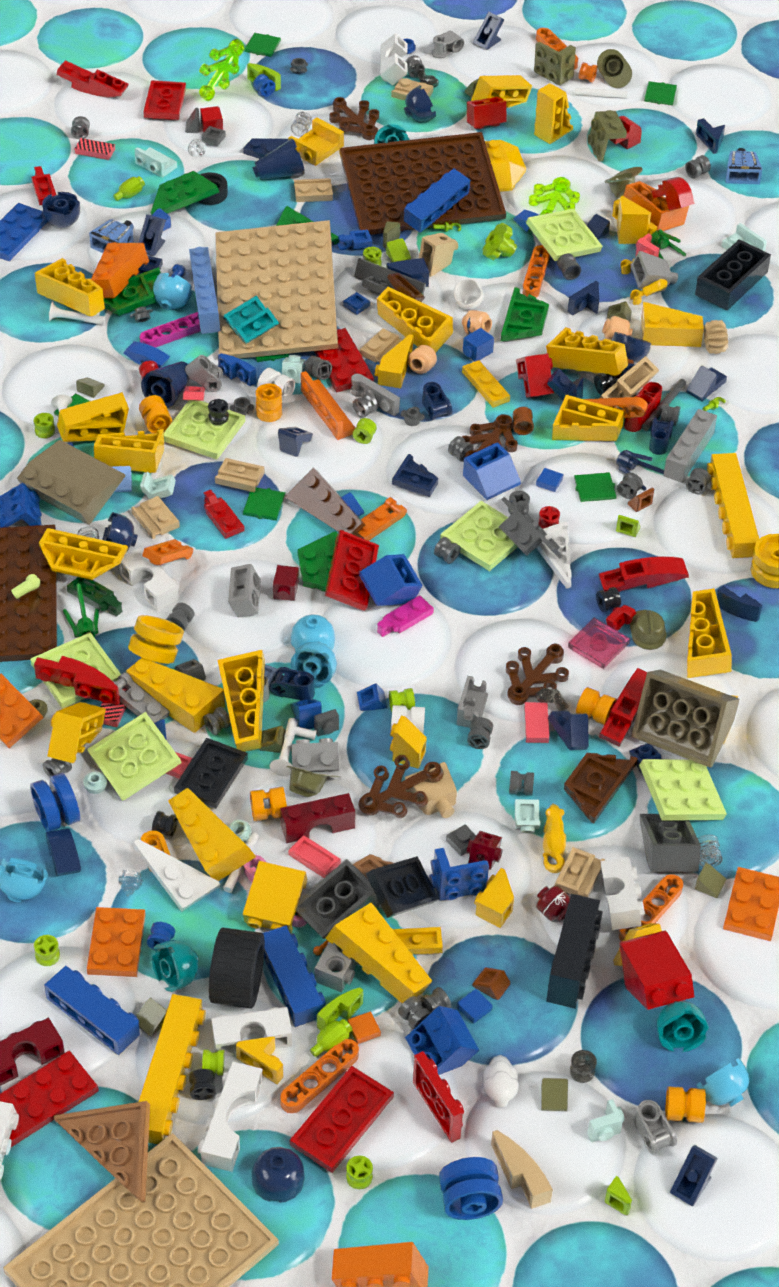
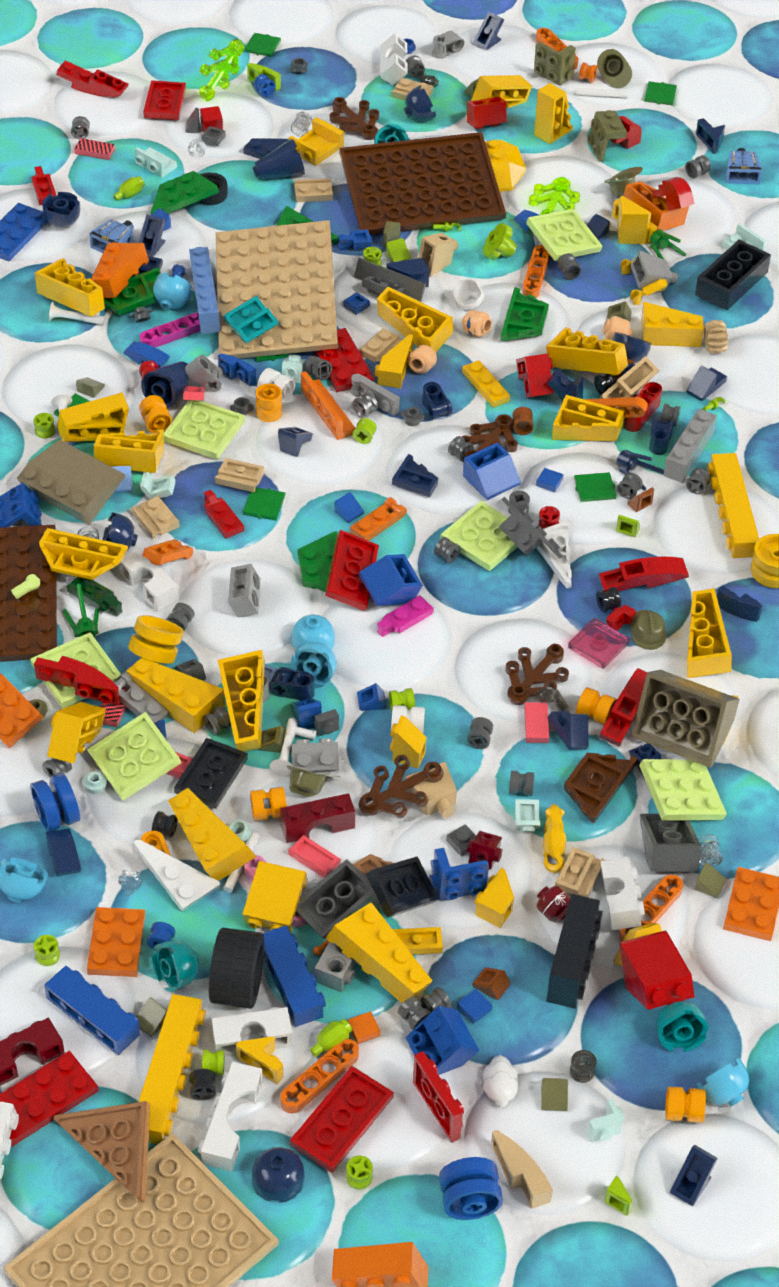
black wheel [208,399,229,425] -> none
dark red brick [273,565,299,601] -> none
wing [285,467,365,535] -> none
lime slope [317,987,364,1030] -> none
reddish brown slope [387,273,425,302] -> none
blue brick [404,168,471,233] -> none
light grey hinge [457,675,488,728] -> none
blue brick [463,328,494,362] -> none
dark blue slope [567,281,599,315] -> none
light grey piece [634,1100,677,1155] -> none
coral bracket [635,234,660,257] -> none
dark grey bar [642,379,686,431] -> none

